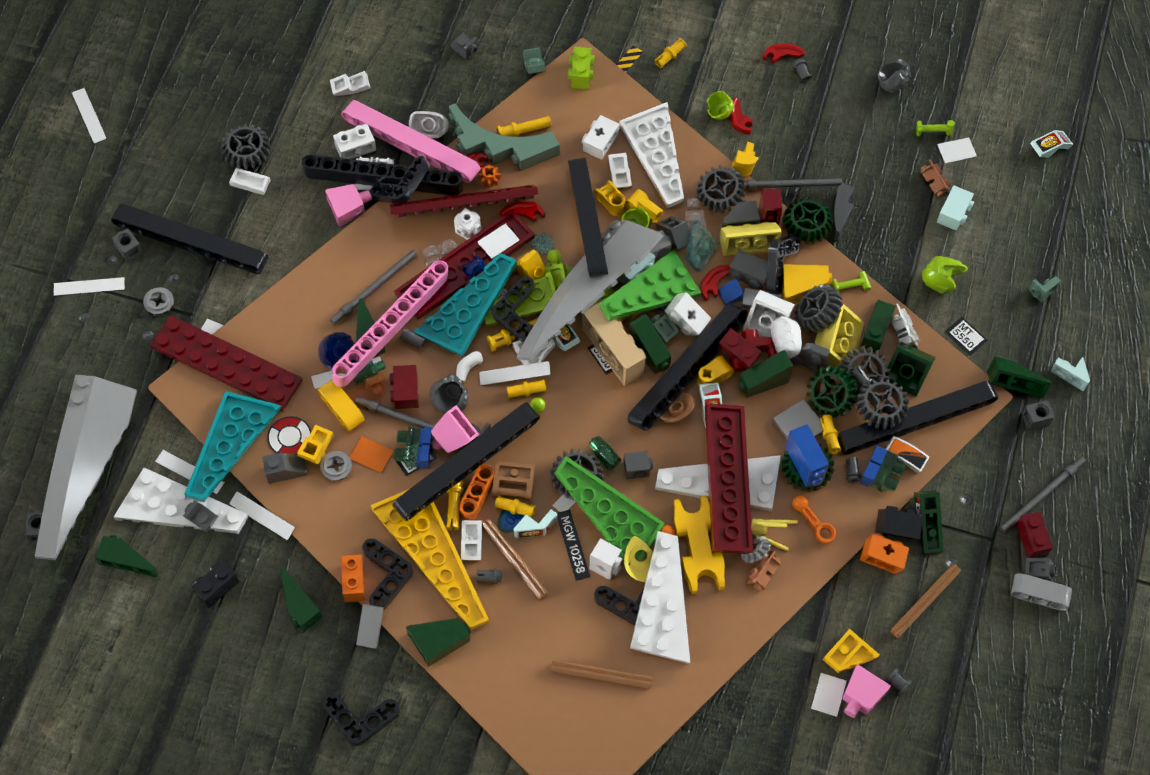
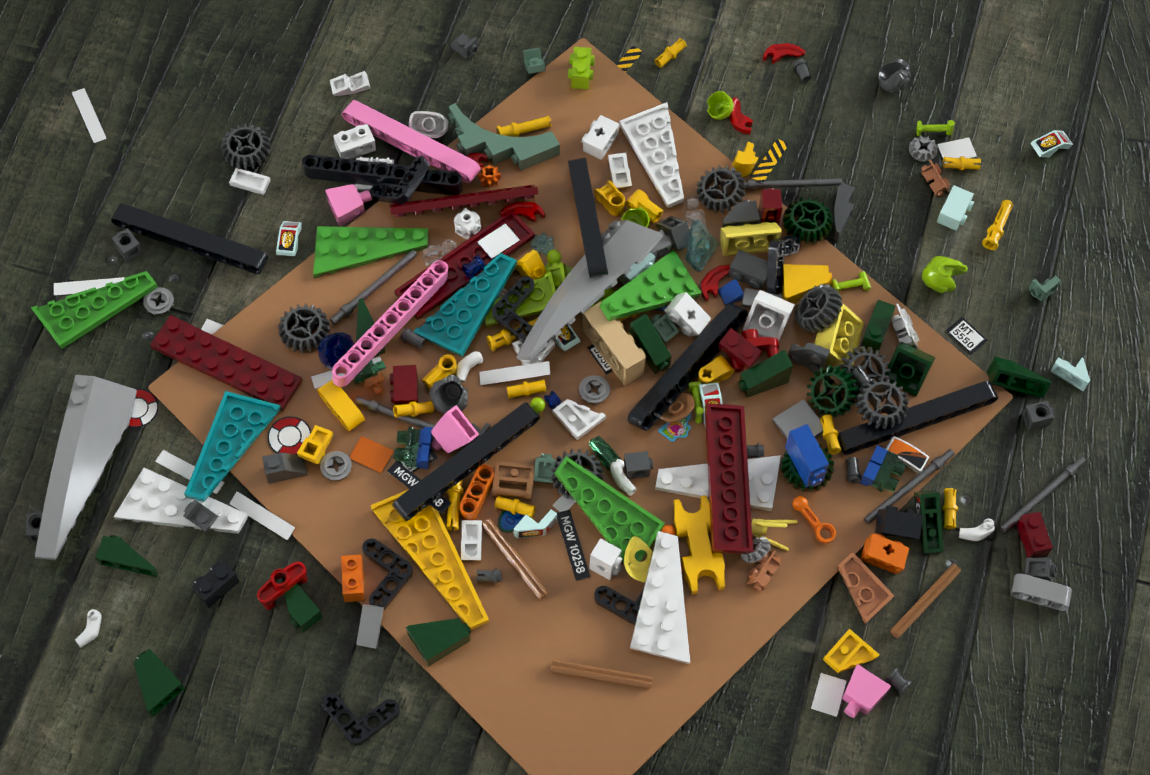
white piece [771,316,802,359] -> none
none -> bright green wing [31,271,158,349]
none -> white arm [75,609,102,648]
none -> sticker [128,389,158,428]
none -> dark green slope [134,649,185,717]
none -> red connector [257,562,307,610]
none -> slope [276,221,302,256]
none -> dark grey gear [278,303,330,354]
none -> bright green wing [313,226,429,278]
none -> black sticker [387,461,451,513]
none -> yellow pin [393,401,434,418]
none -> yellow piece [422,355,457,390]
none -> sand green bracket [534,454,556,483]
none -> clear blue bush [544,391,561,410]
none -> white wing [552,399,606,440]
none -> light grey gear [579,375,610,404]
none -> white arm [610,459,636,496]
none -> sticker [658,414,691,442]
none -> lime piece [688,382,704,424]
none -> dark grey pin [747,443,764,458]
none -> sticker [751,139,789,183]
none -> nougat wing [837,552,894,624]
none -> flat silver bar [864,449,955,524]
none -> light grey gear [909,136,938,162]
none -> yellow pin [942,156,981,171]
none -> yellow pin [942,488,958,529]
none -> white arm [958,518,995,541]
none -> yellow pin [982,200,1013,250]

